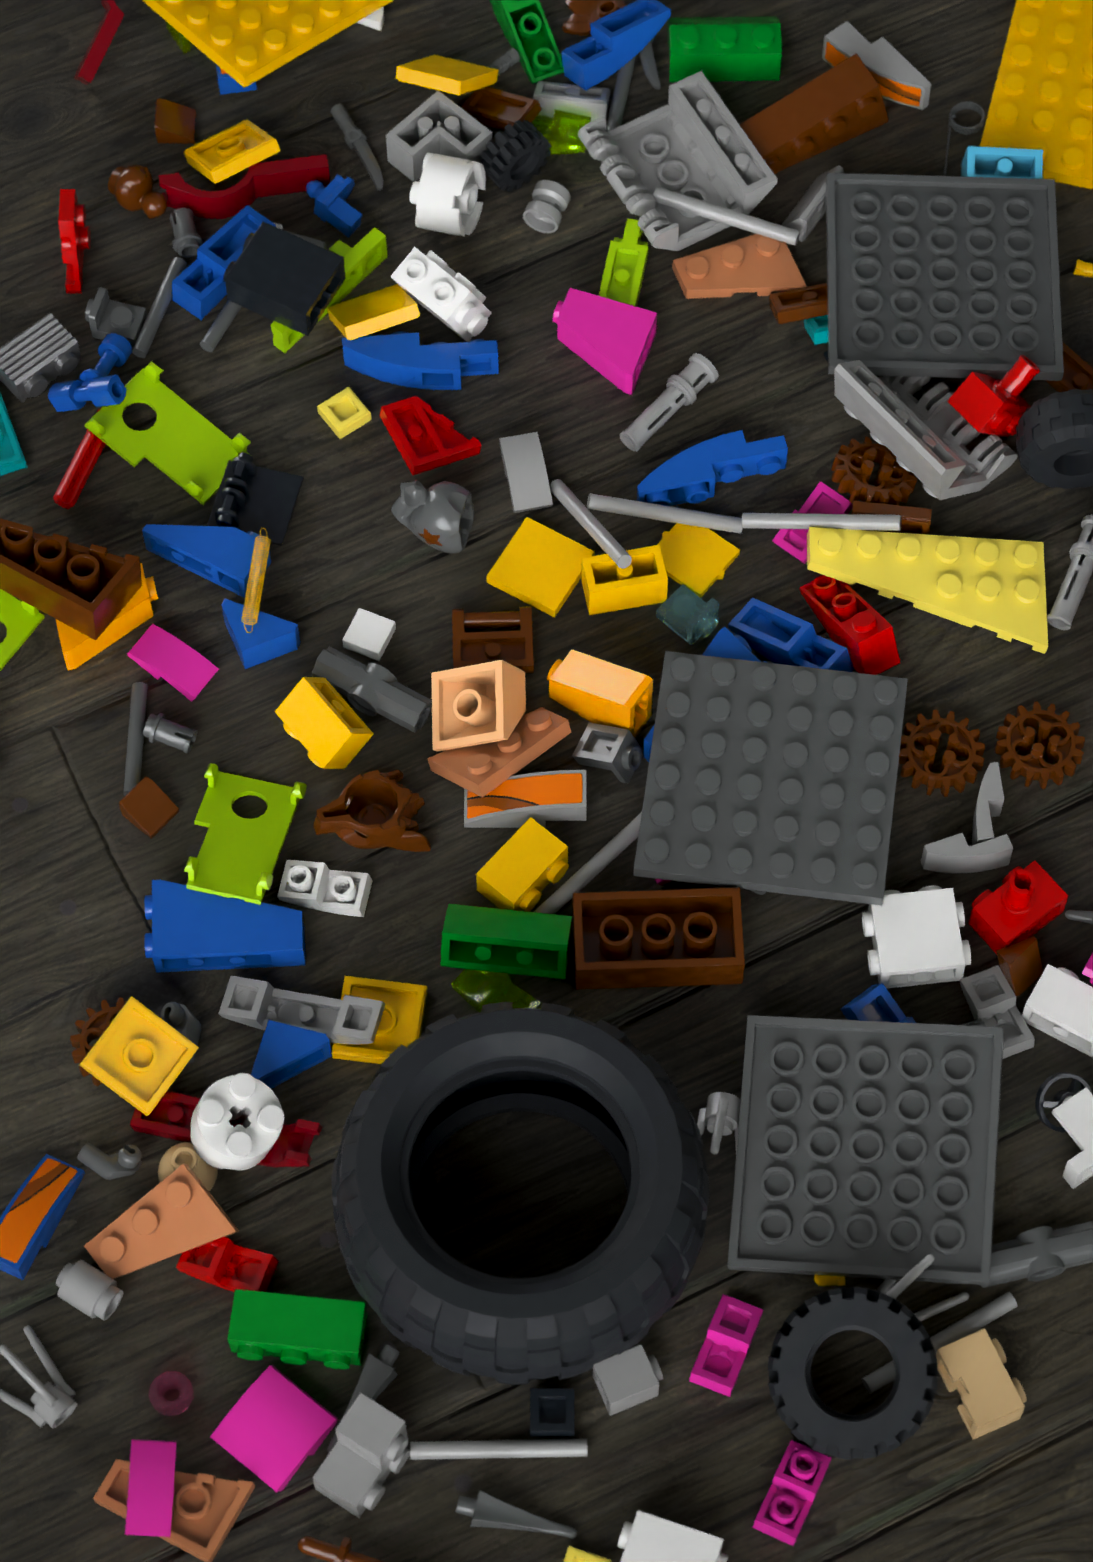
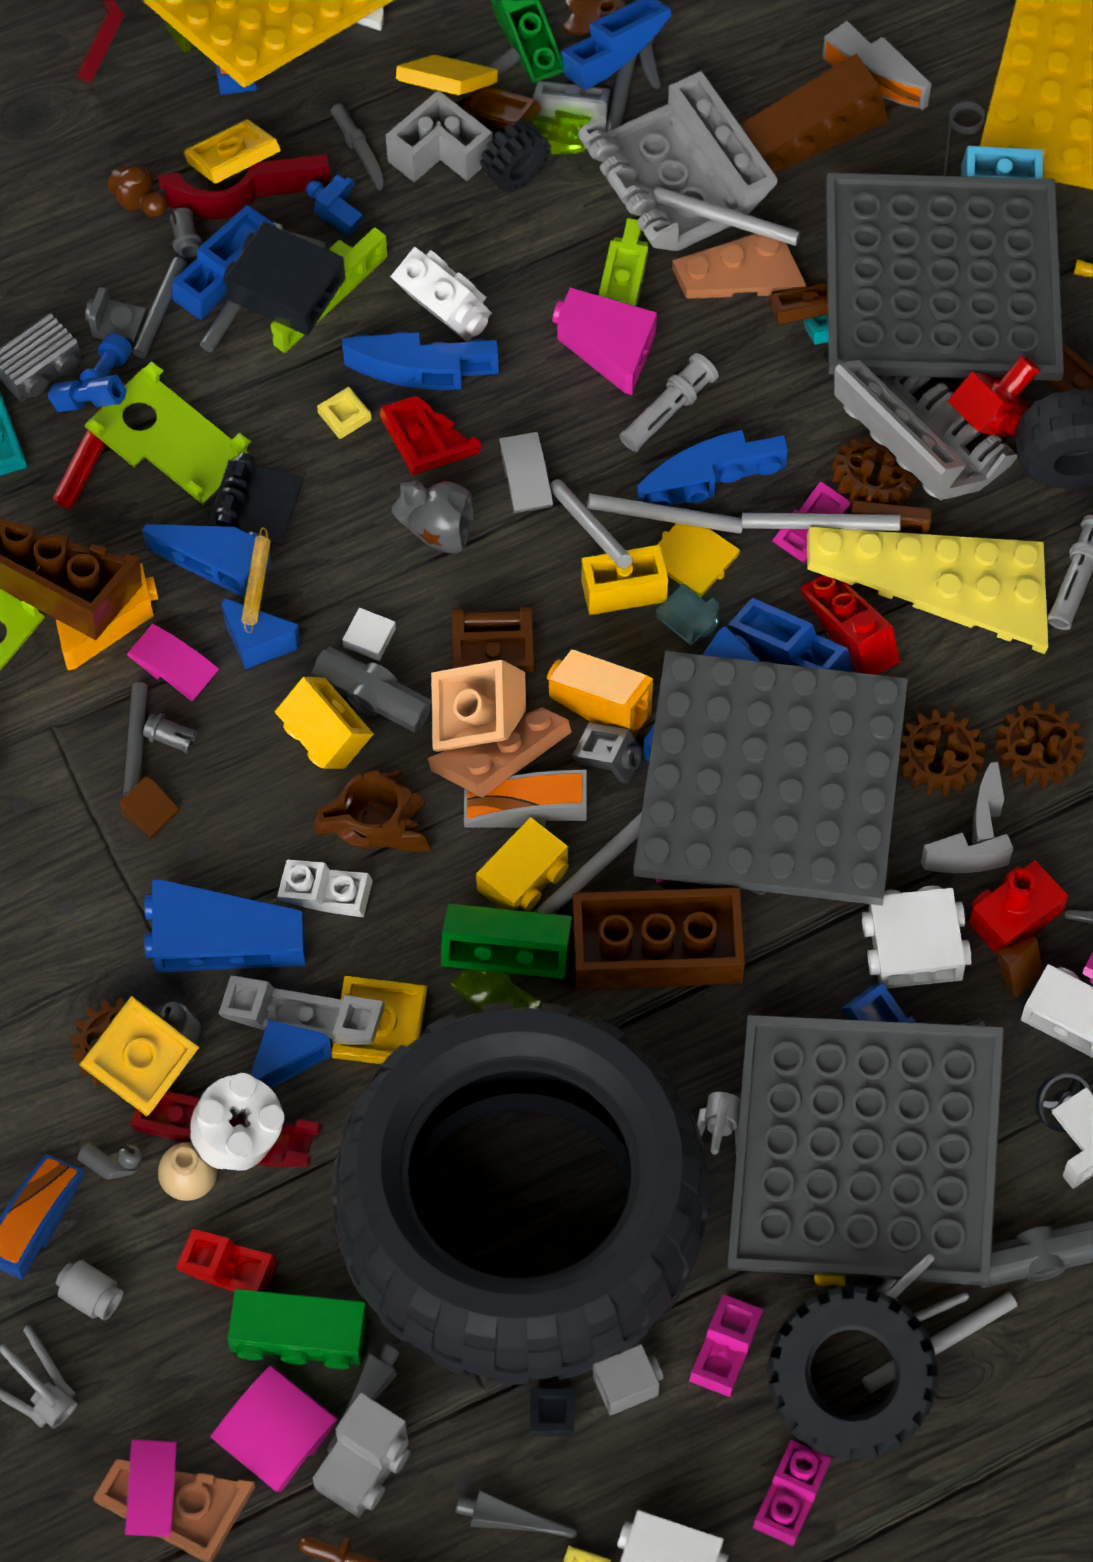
red wing [58,189,91,294] -> none
nougat wing [84,1164,239,1279] -> none
clear pink plate [149,1371,193,1416] -> none
reddish brown slope [155,98,196,144] -> none
lime piece [184,763,307,905] -> none
yellow tile [327,284,420,341] -> none
white brick [410,152,486,236] -> none
light grey bar [410,1439,587,1460] -> none
yellow tile [486,517,595,618] -> none
light grey wheel [523,180,570,233] -> none
green slope [668,17,782,82] -> none
light grey slope [782,165,844,242] -> none
tan brick [936,1328,1027,1440] -> none
light grey slope [960,965,1035,1059] -> none

